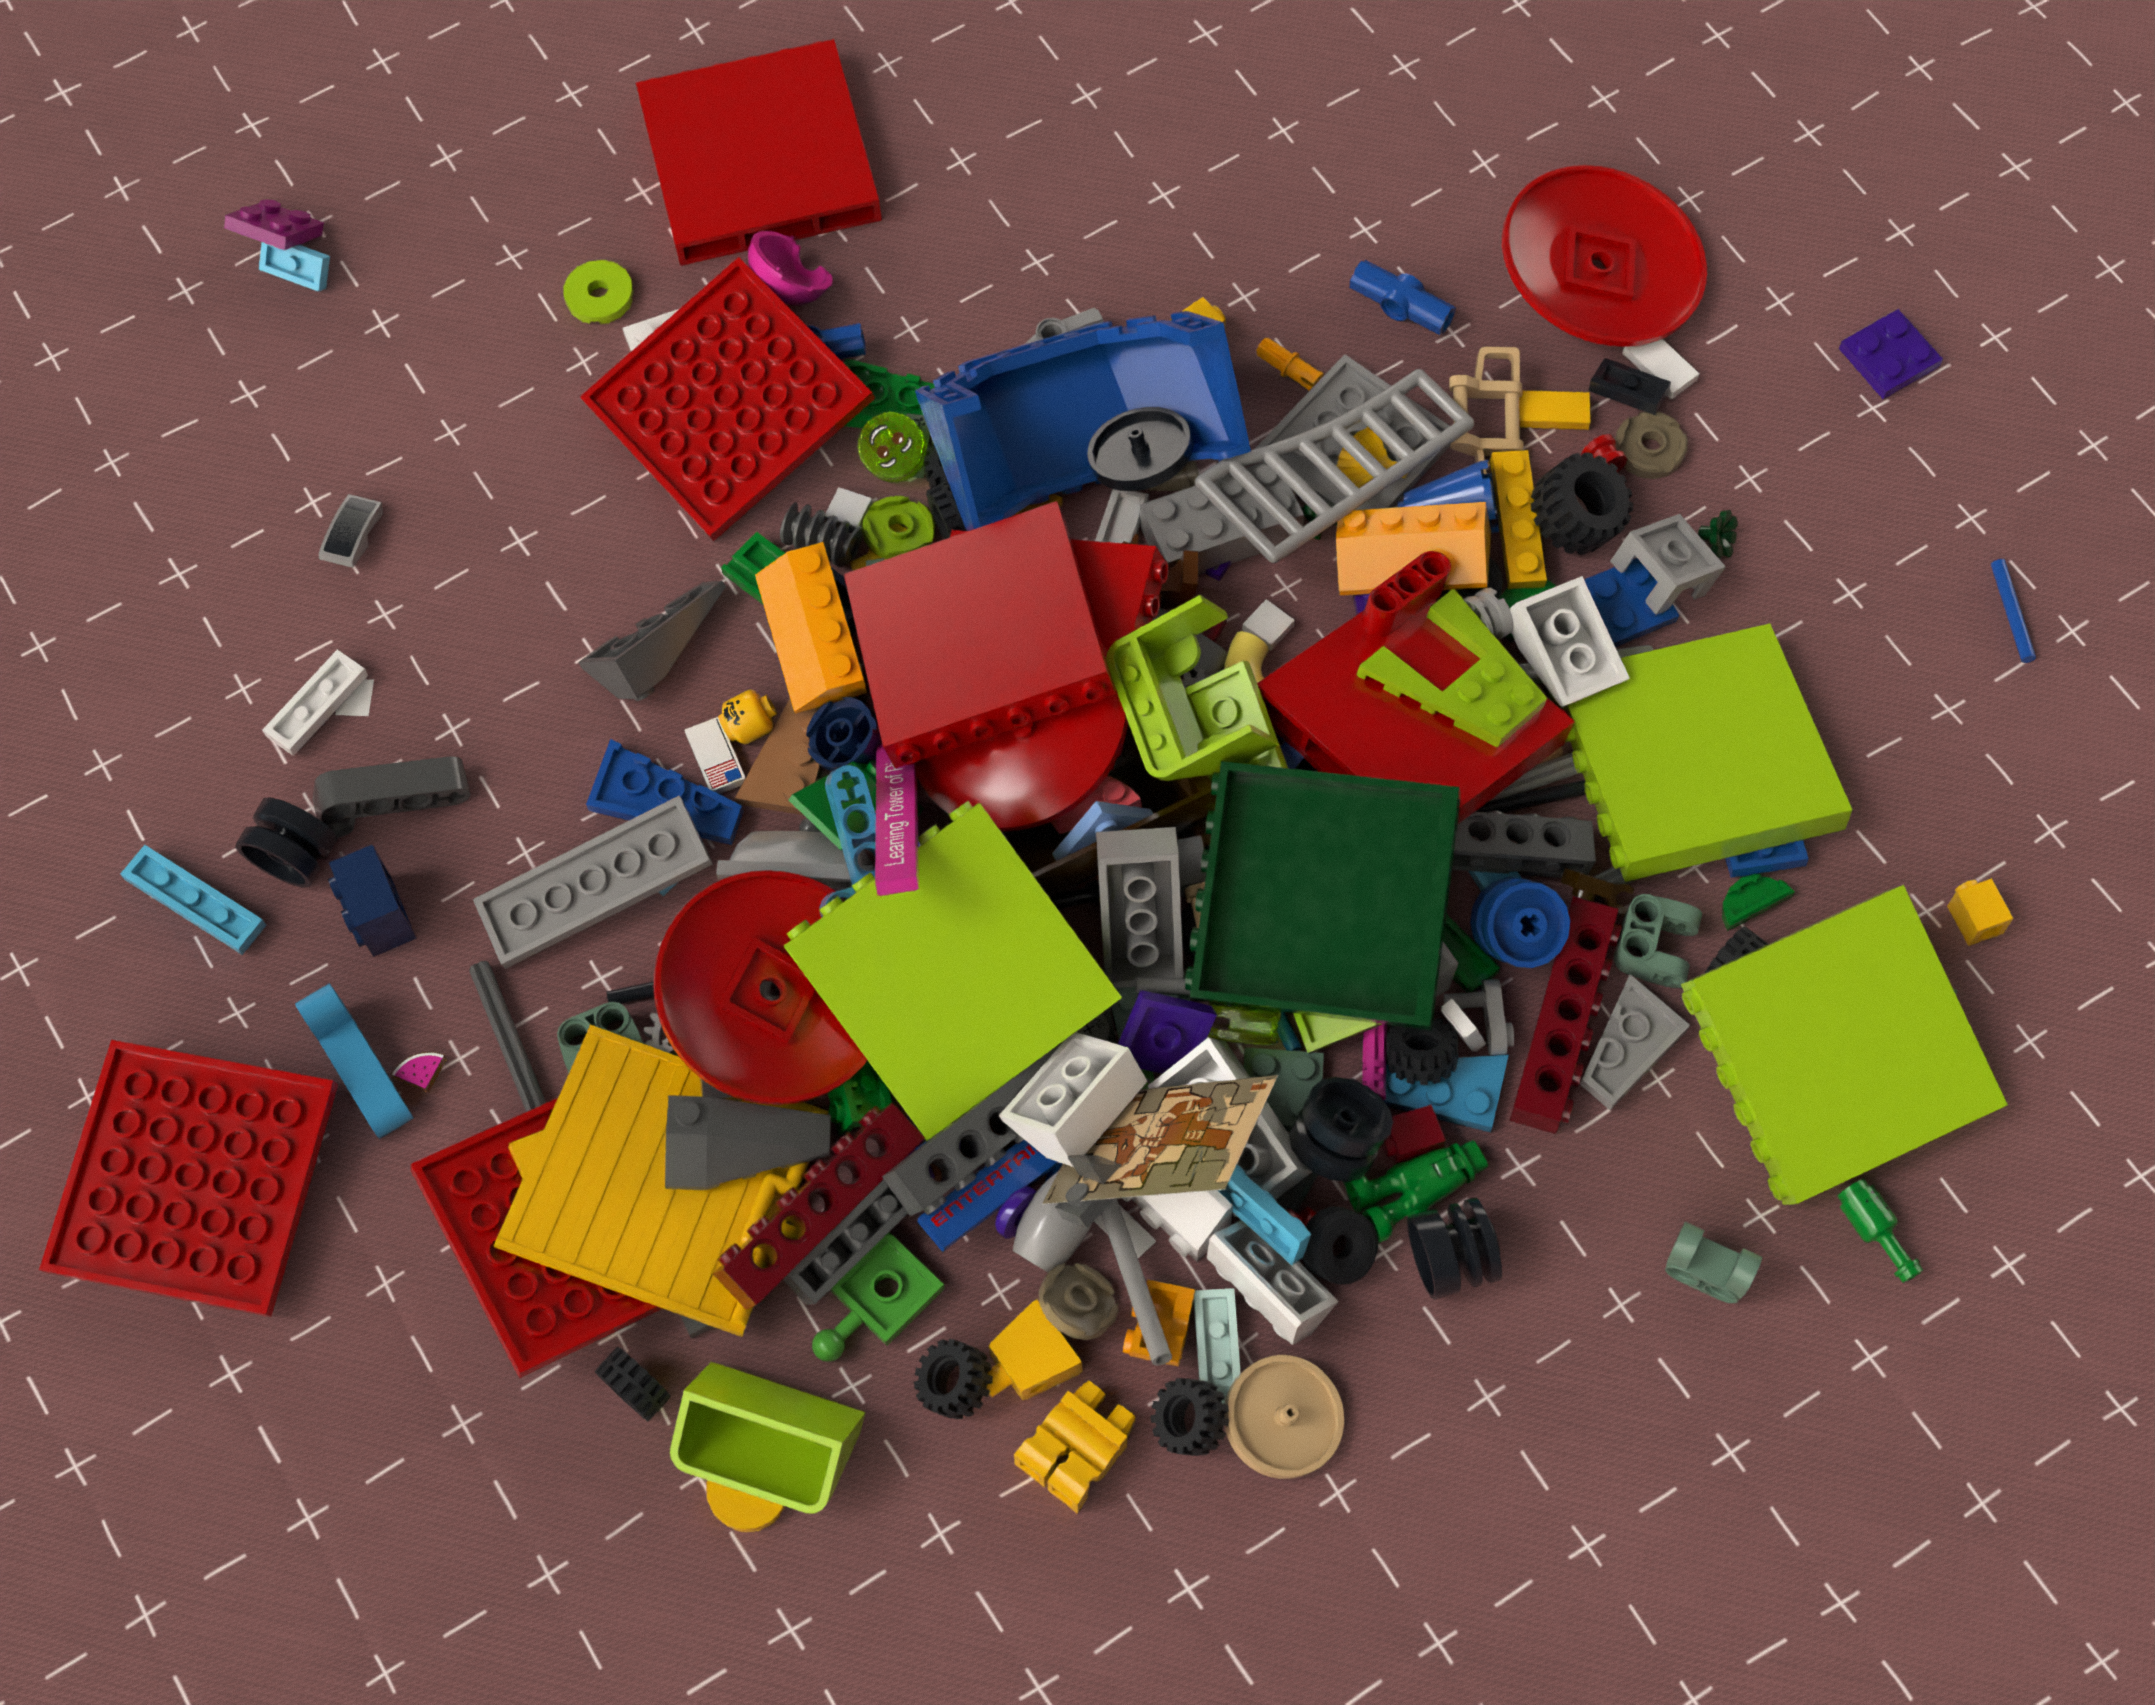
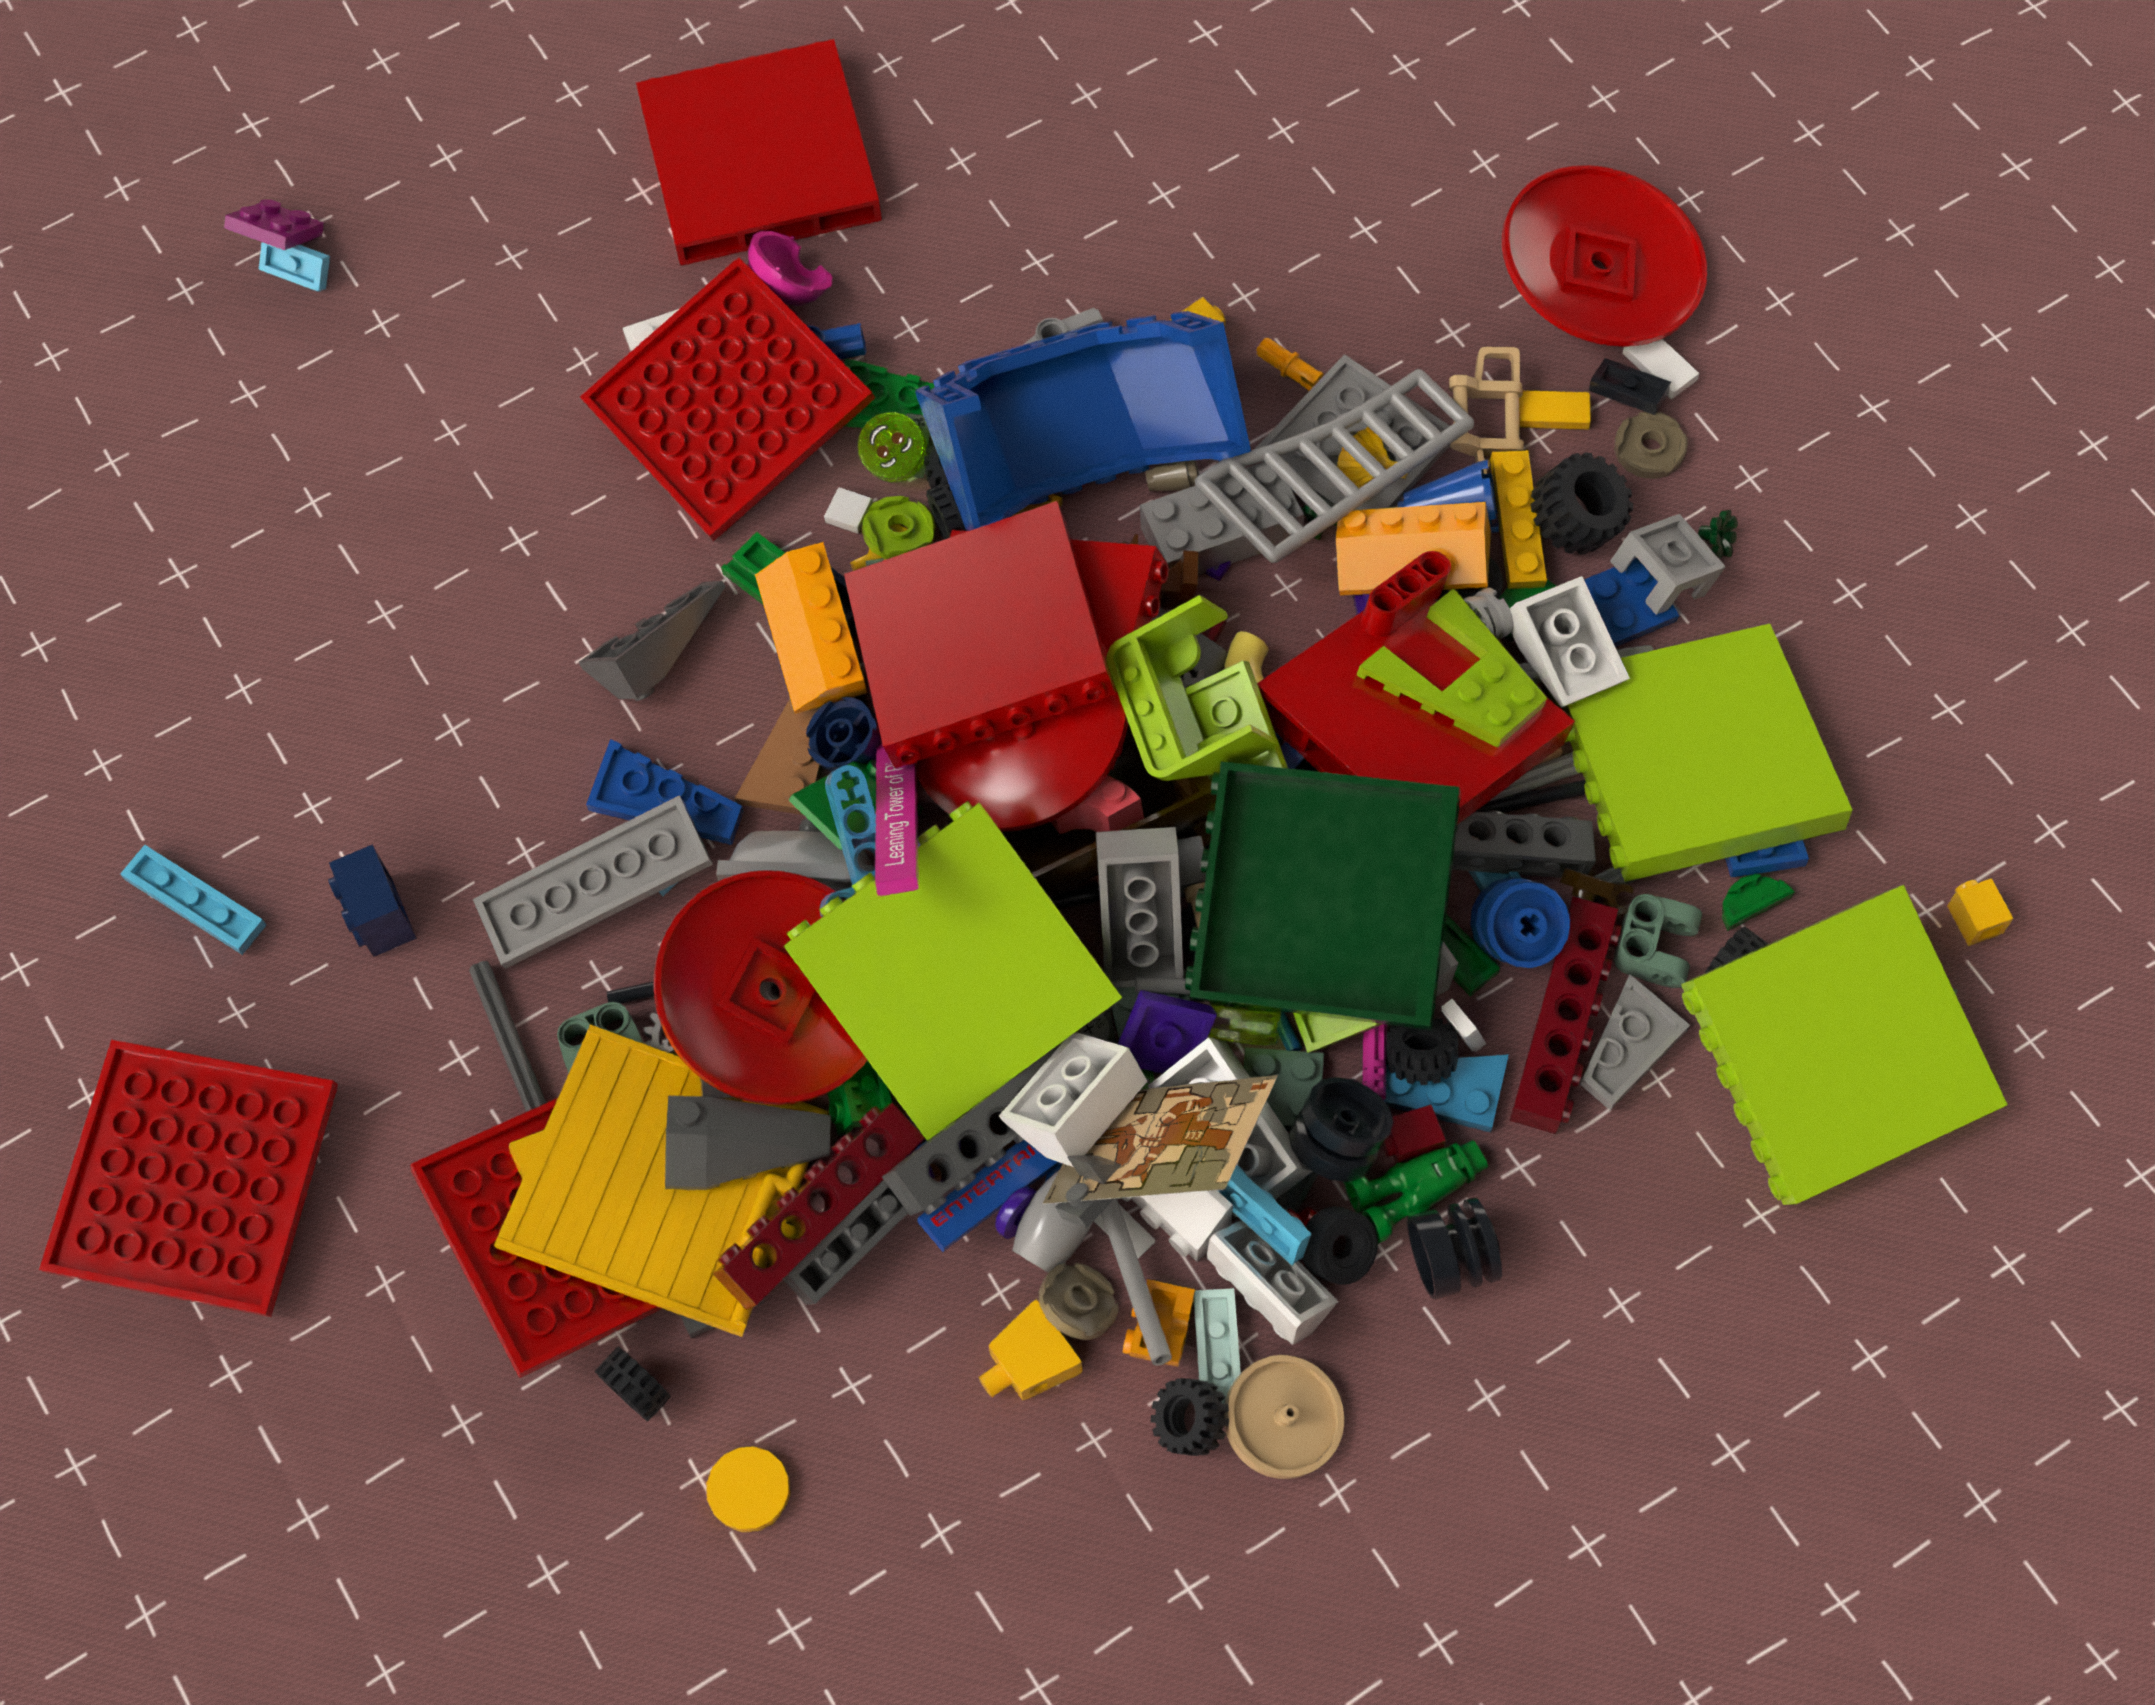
black wheel [235,797,338,888] -> none
white plate [262,650,368,756] -> none
dark azure beam [295,983,414,1140] -> none
dark grey beam [312,756,471,838] -> none
slope [318,494,383,568] -> none
white sticker [335,679,374,716] -> none
dark pink tile [391,1052,447,1093] -> none
lime tile [563,260,634,324] -> none
lime windscreen [670,1361,866,1514] -> none
white tile [684,717,745,794] -> none
yellow head [718,689,777,745] -> none
dark grey piece [780,502,863,568] -> none
bright green plate [812,1232,945,1362] -> none
black tyre [914,1339,993,1419] -> none
yellow hips [1014,1380,1136,1514] -> none
light blue plate [1052,801,1154,861] -> none
piece [1087,407,1193,491] -> none
white tile [1095,489,1149,543] -> none
white tile [1242,599,1295,651] -> none
blue piece [1349,260,1456,335] -> none
light grey piece [1444,979,1514,1056] -> none
red wheel [1581,434,1628,472] -> none
sand green piece [1665,1221,1763,1304] -> none
green piece [1837,1179,1924,1283] -> none
dark purple plate [1839,309,1943,399] -> none
blue bar [1991,559,2036,663] -> none

